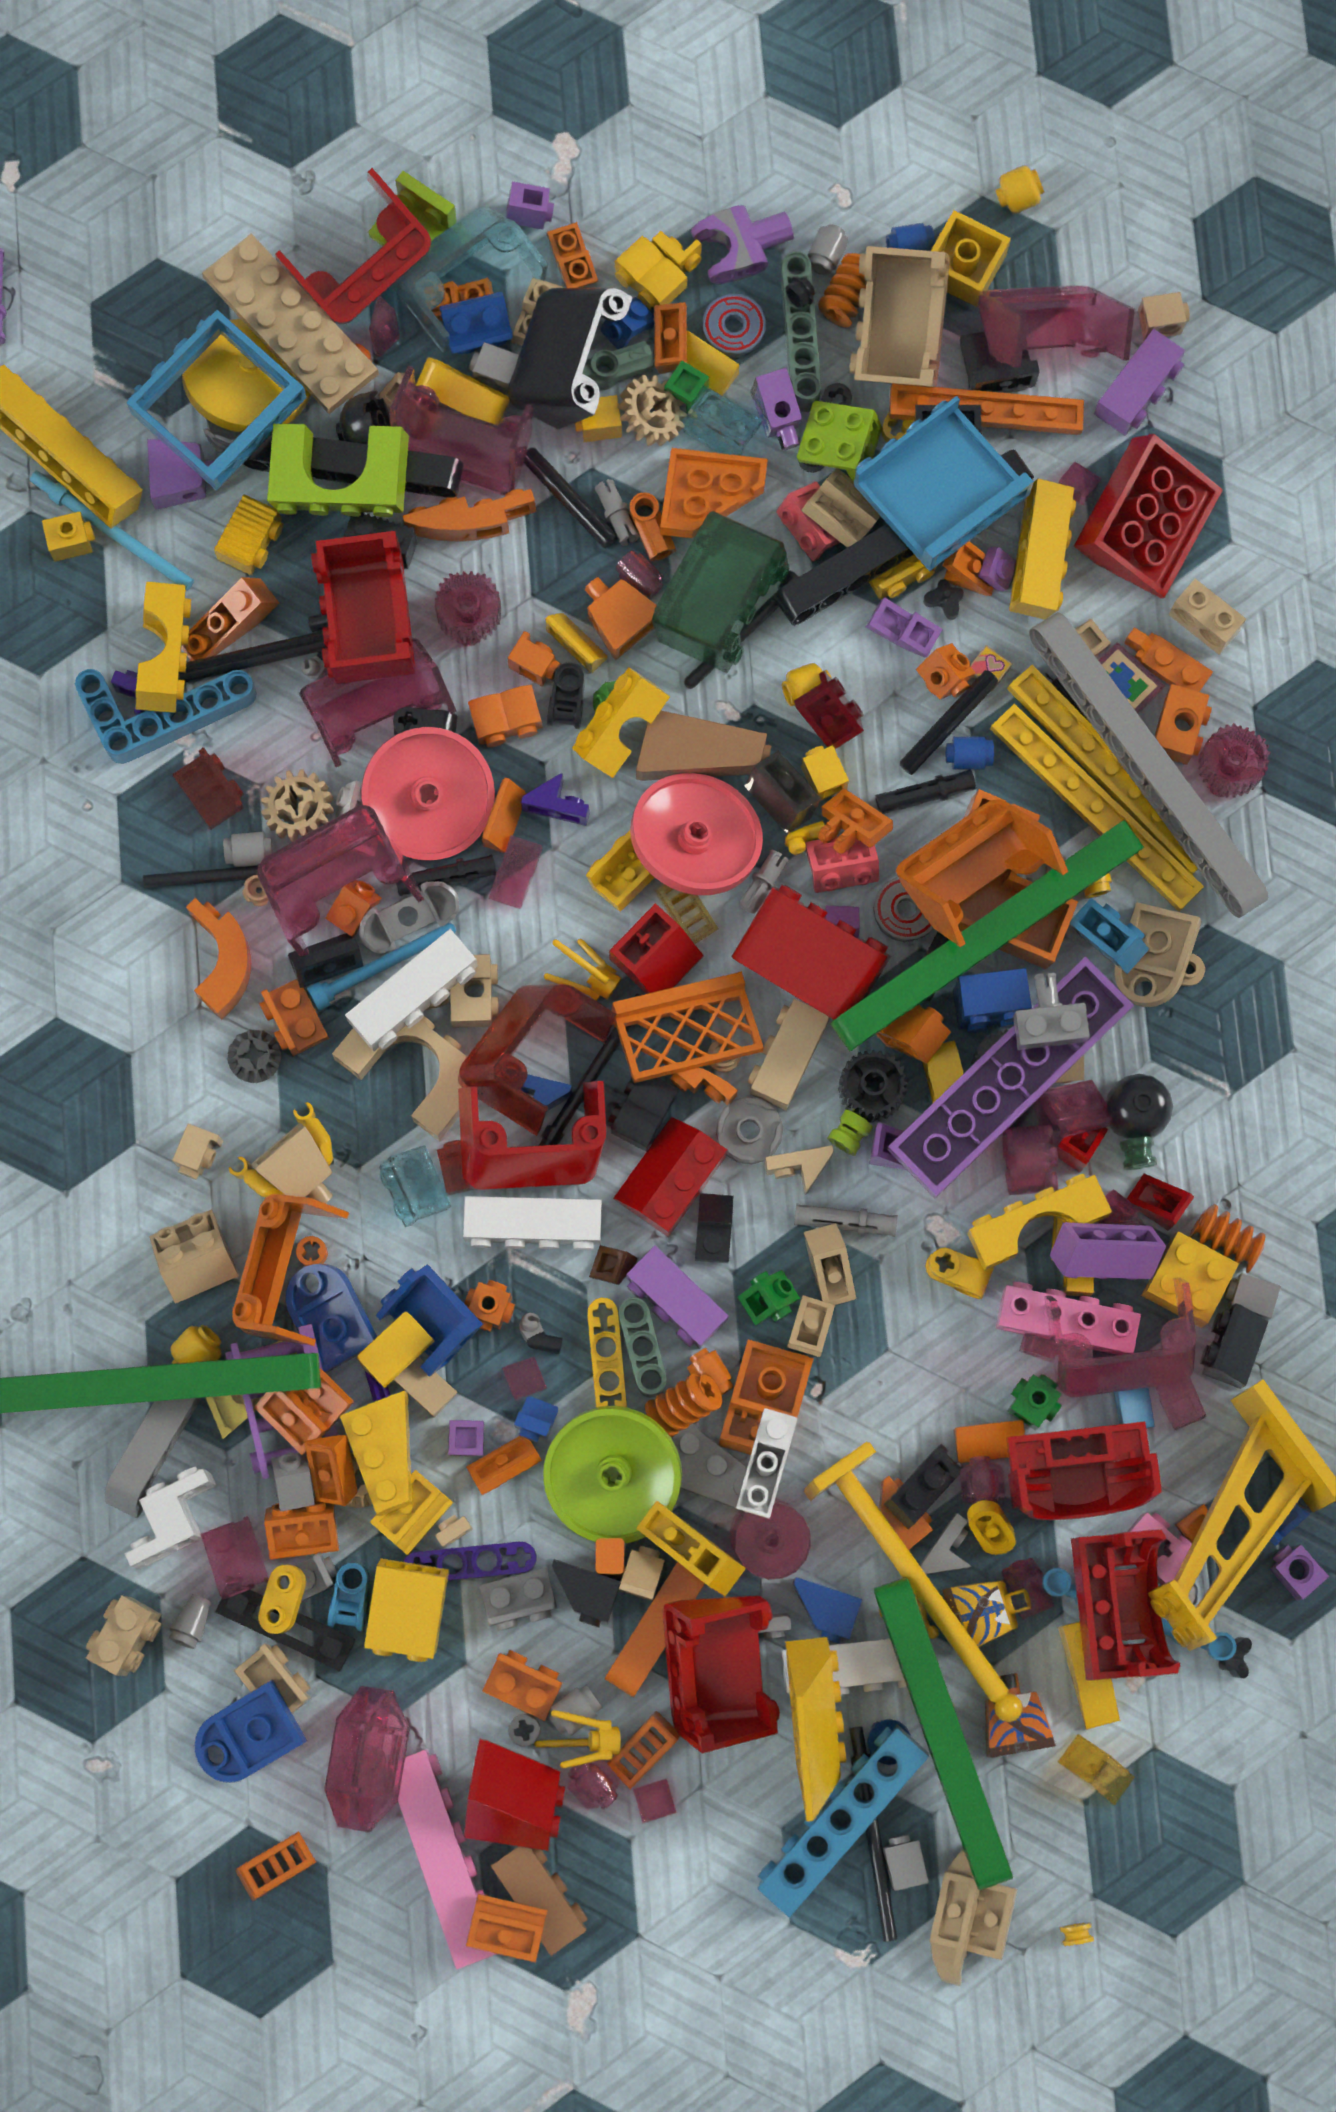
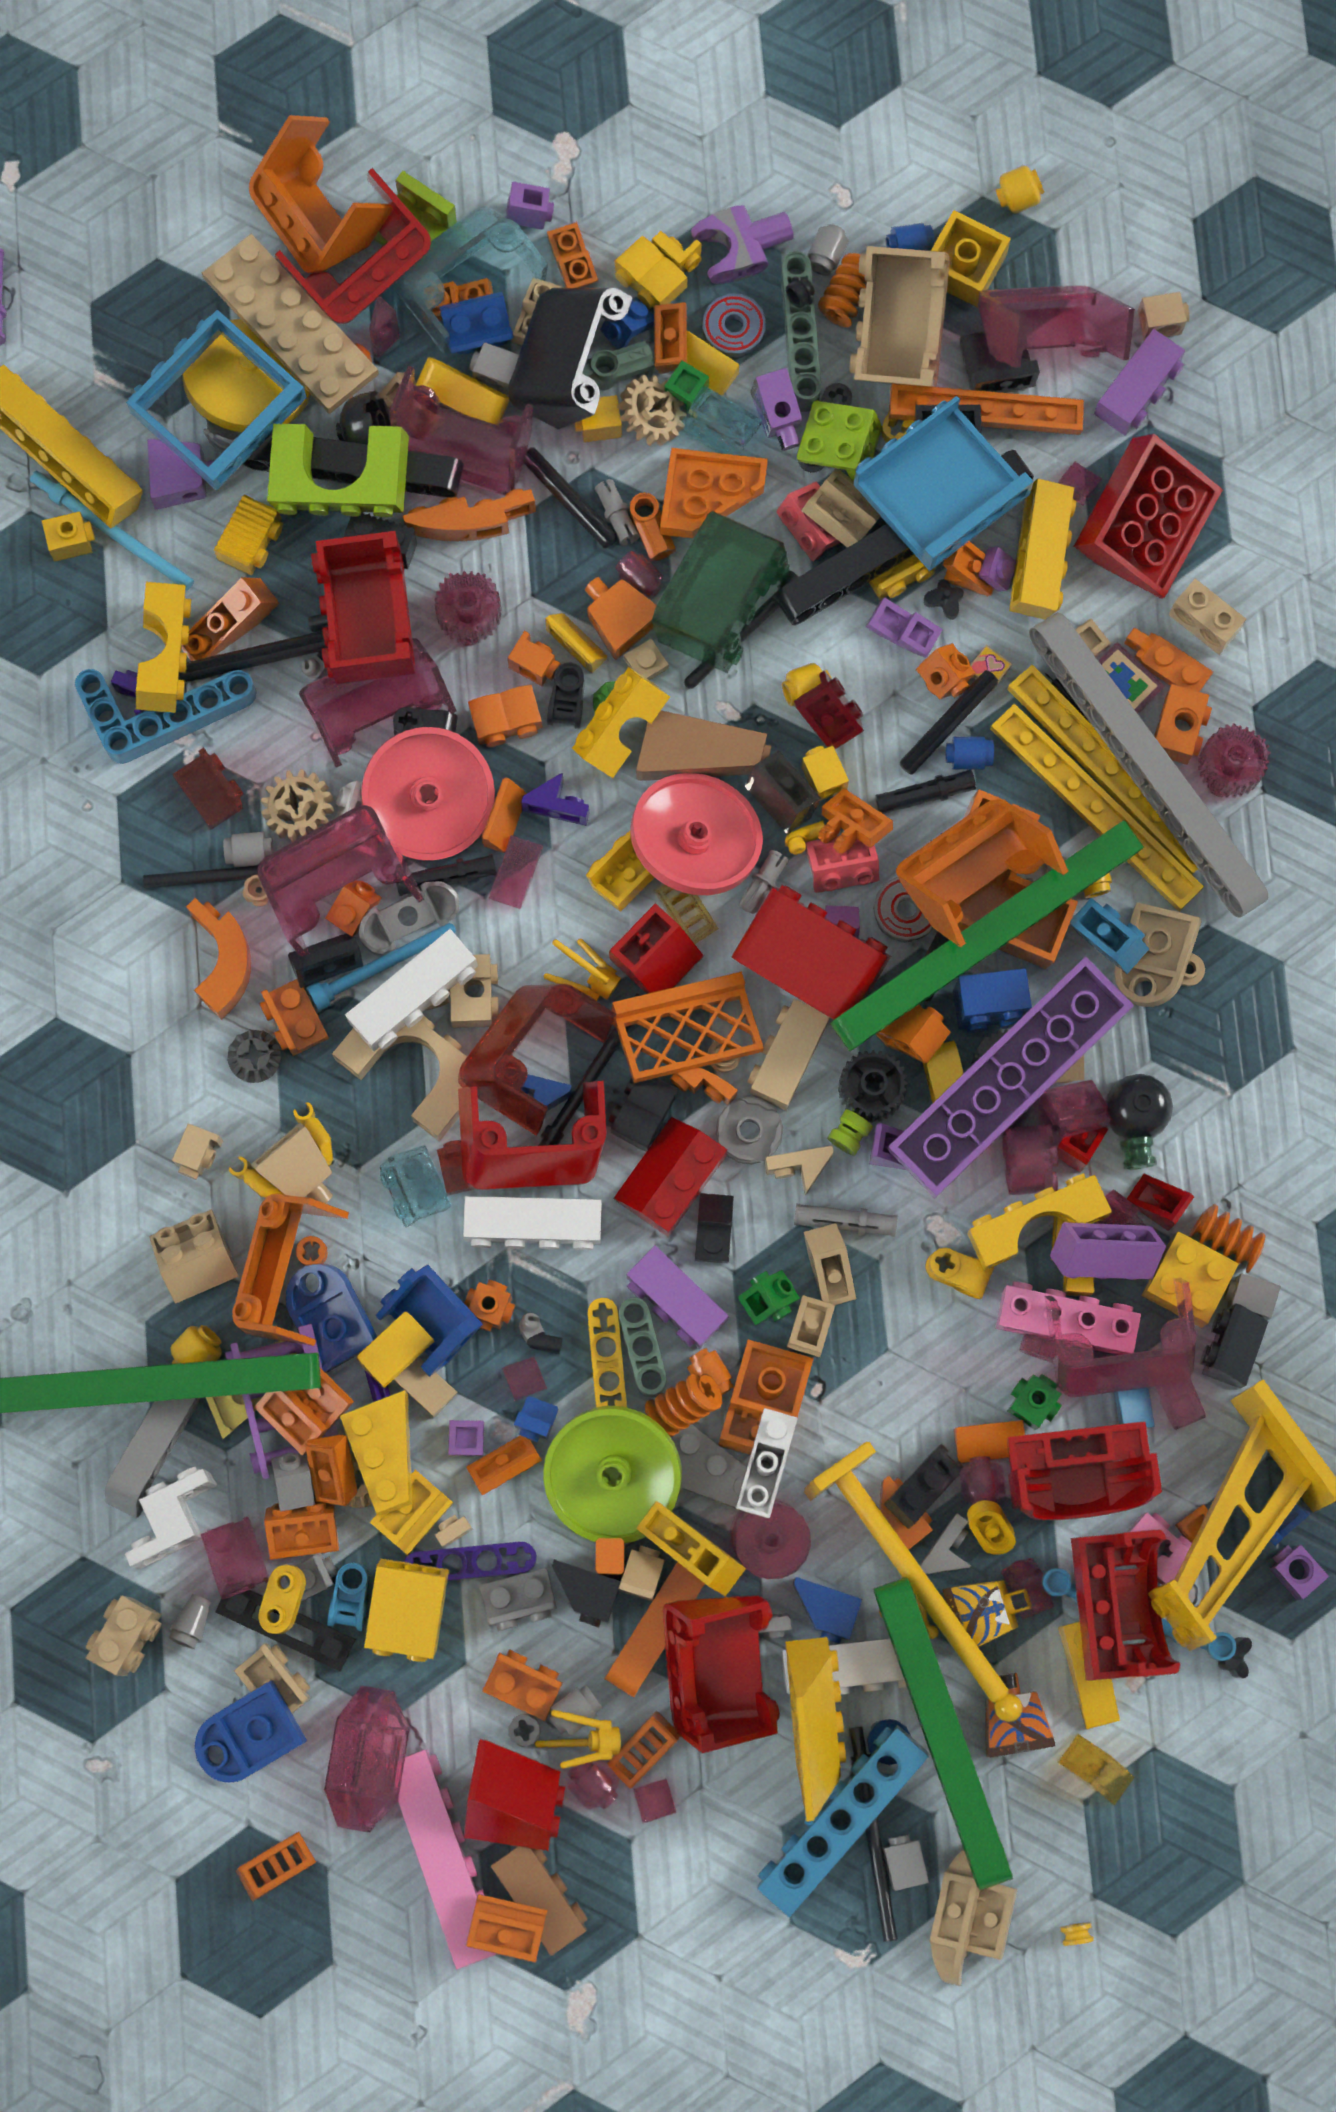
reddish brown slope [589,1245,638,1285] -> none
light grey brick [1013,973,1090,1050] -> none
none -> orange windscreen [249,115,393,273]
none -> tan plate [624,638,669,680]

